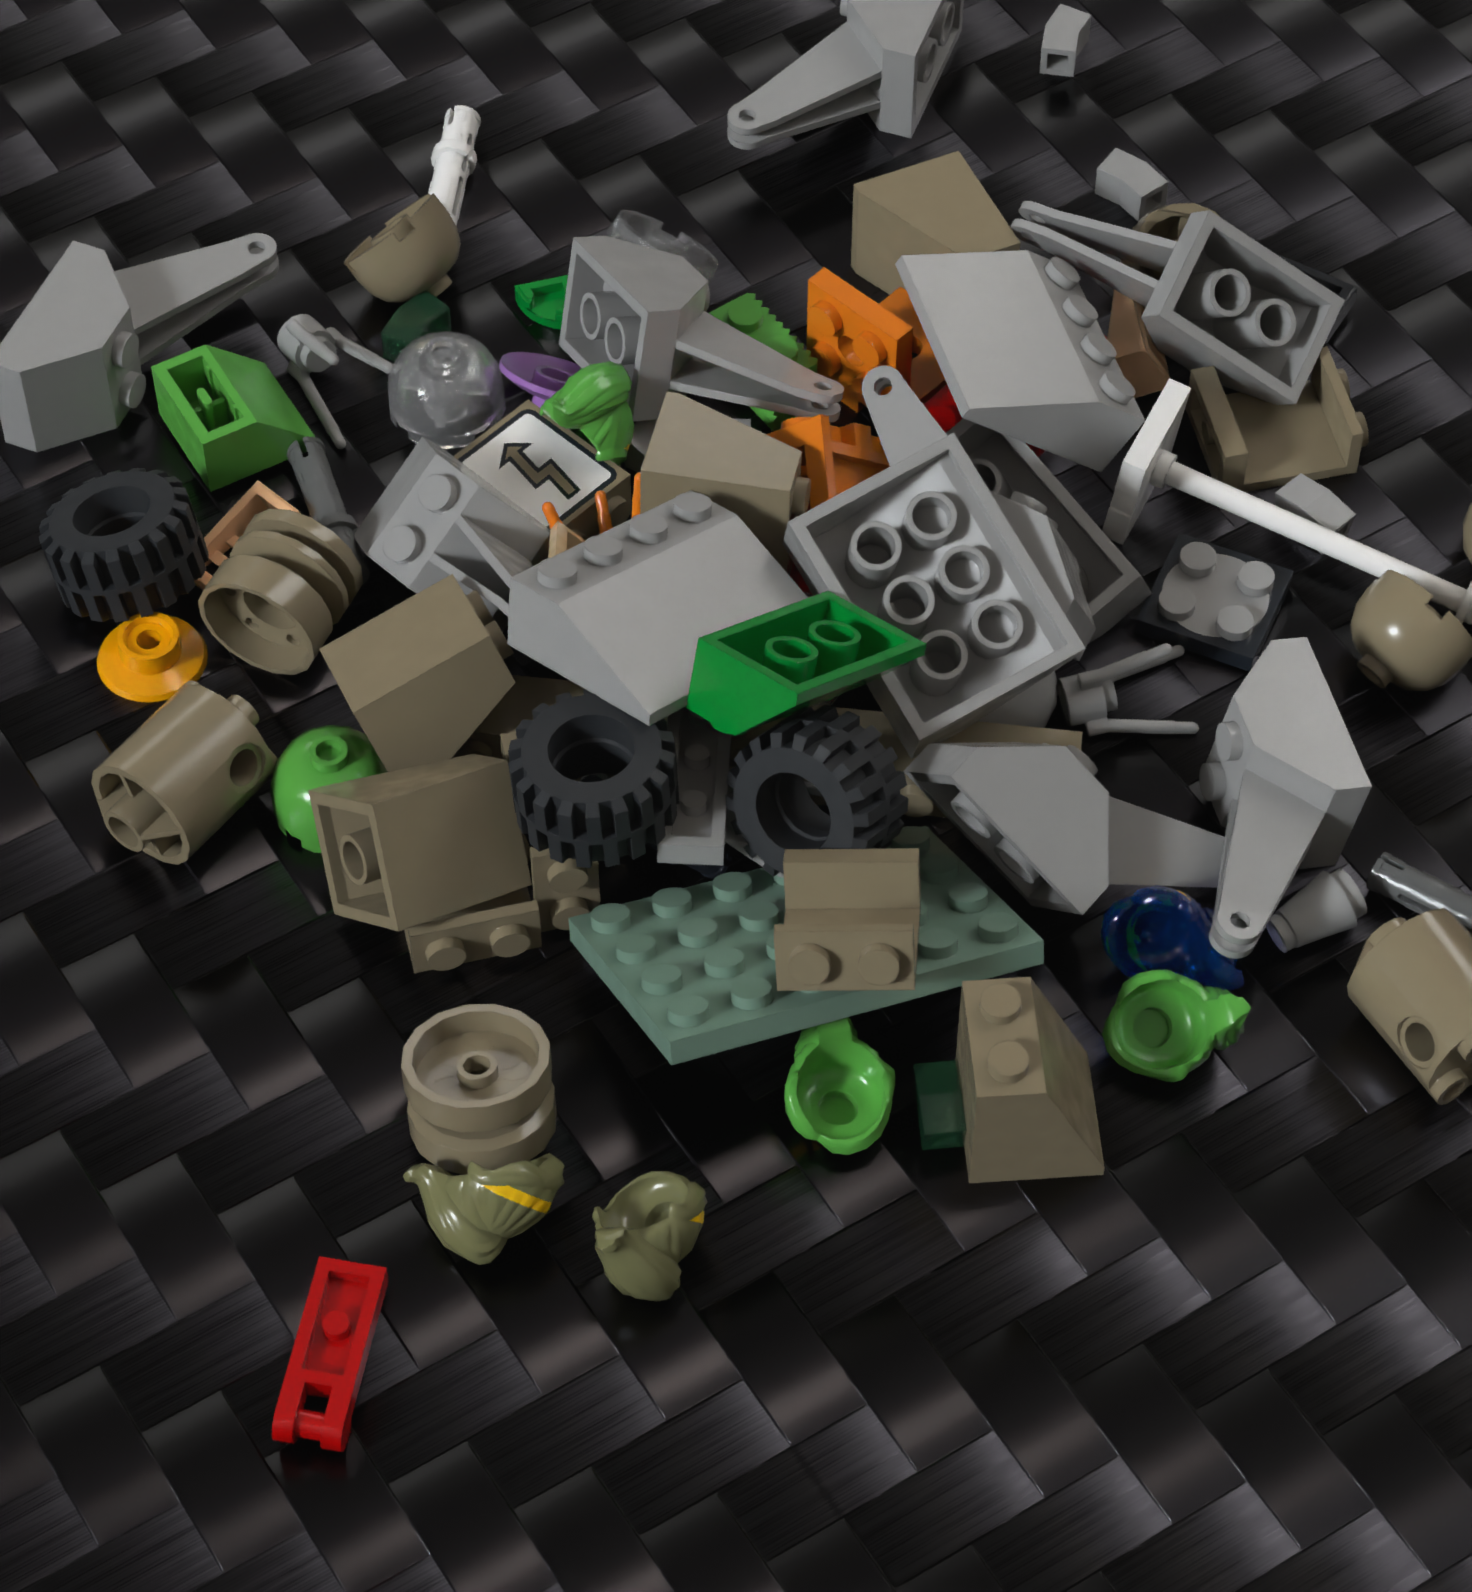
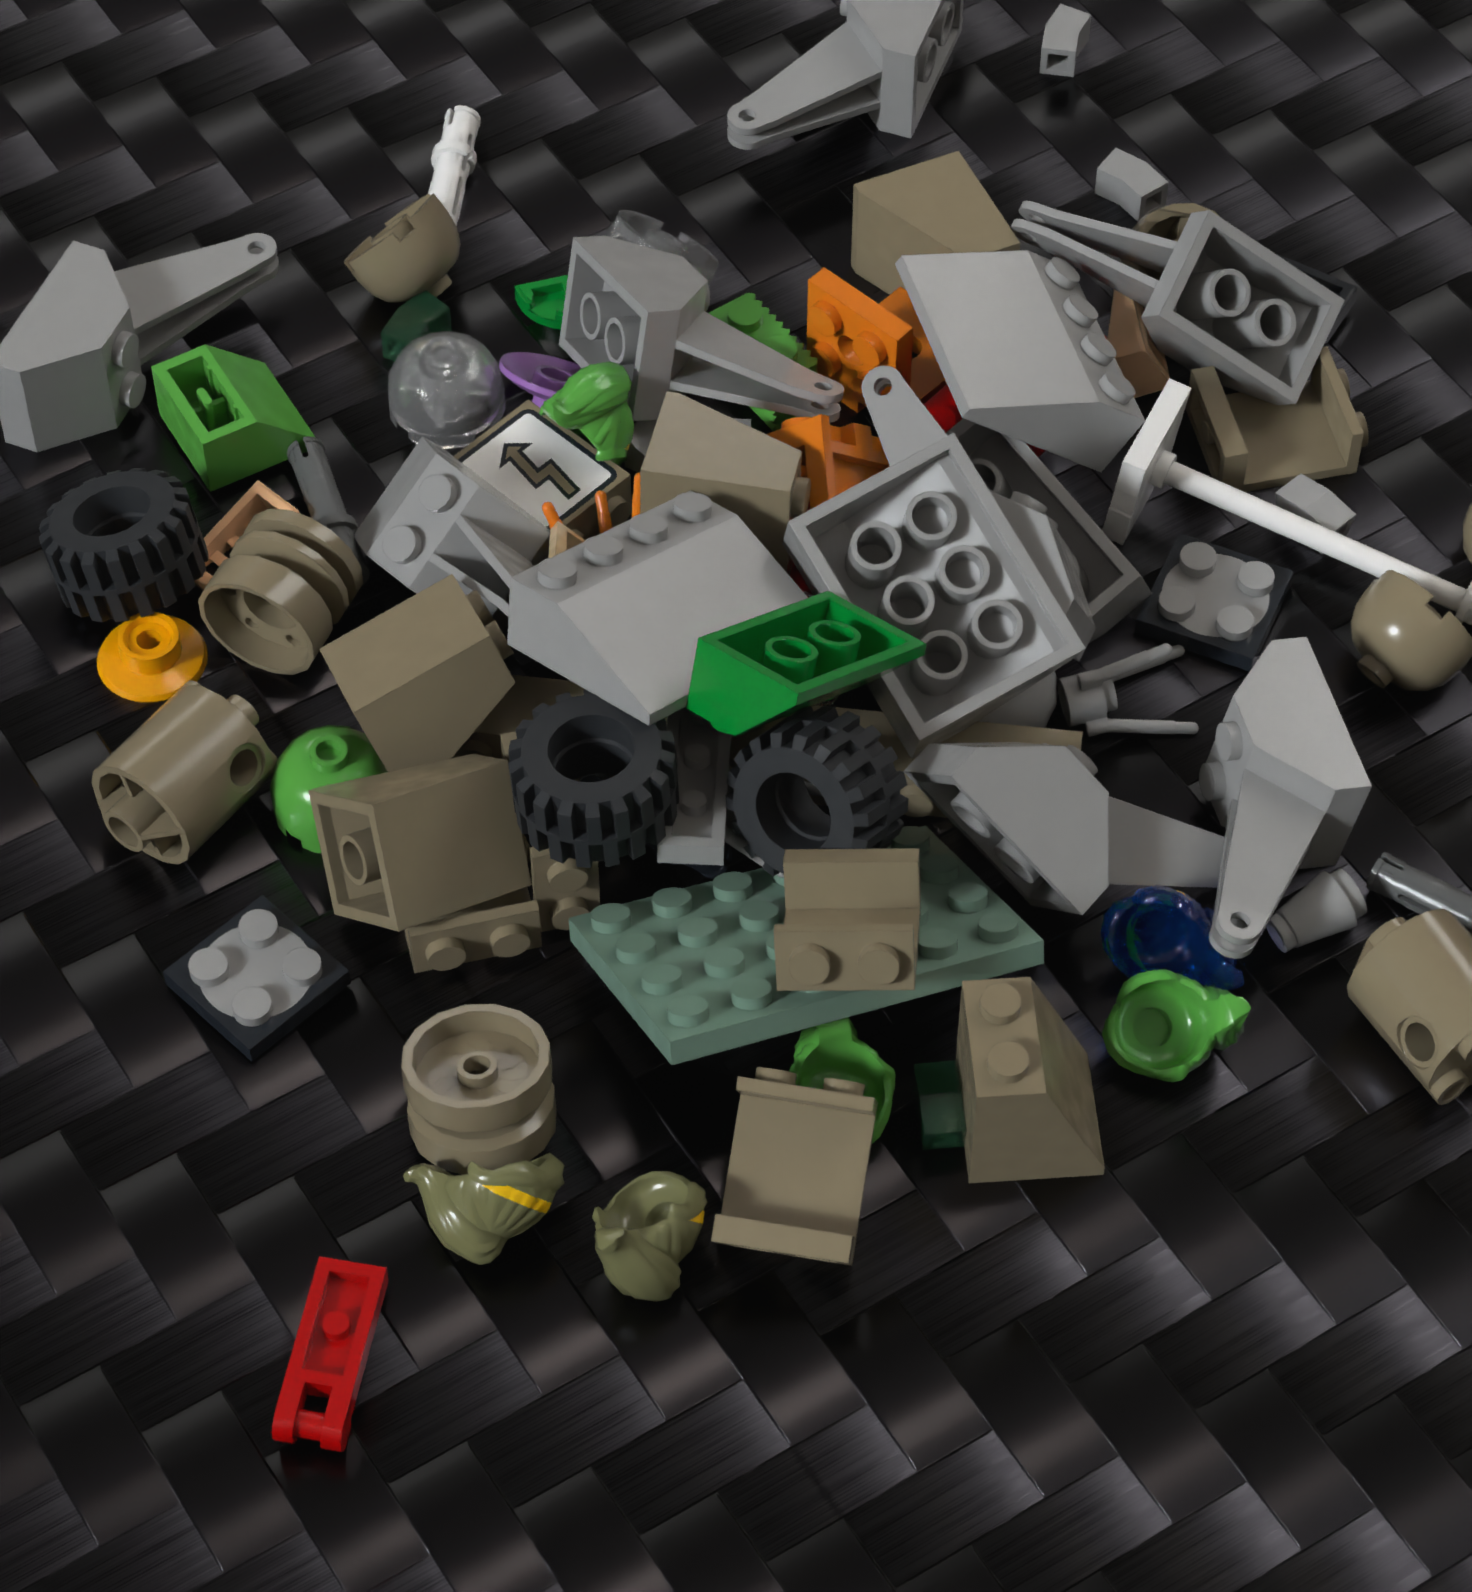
light grey plant [277,314,395,449] -> none
none -> piece [163,895,351,1062]
none -> dark tan panel [711,1067,878,1266]

